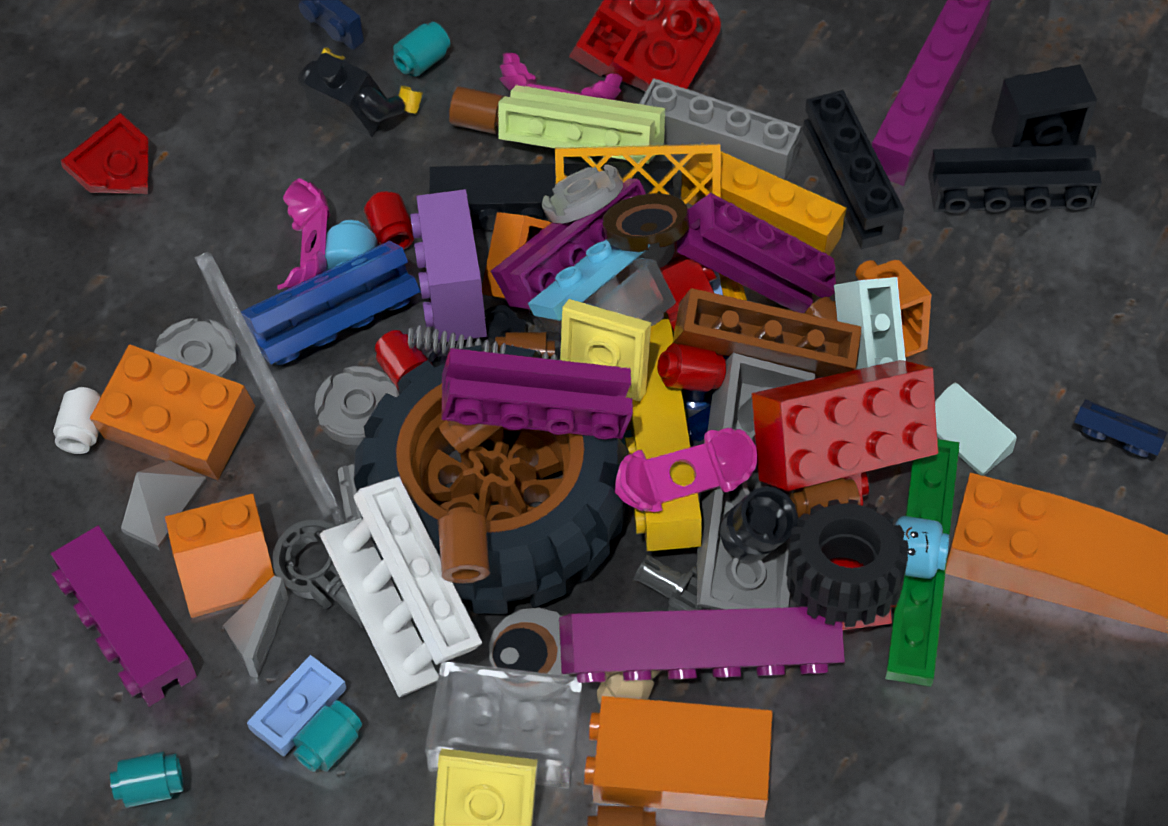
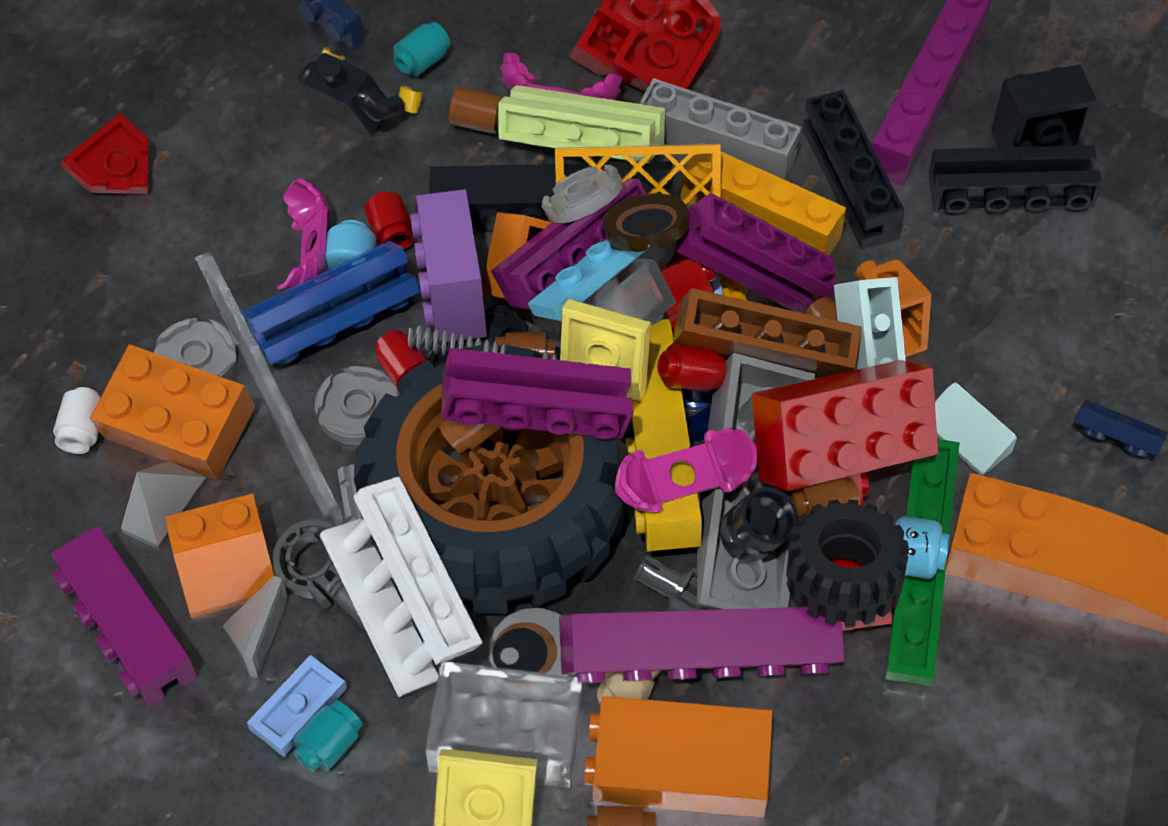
teal brick [110,751,184,808] -> none
dark orange brick [438,507,489,583] -> none

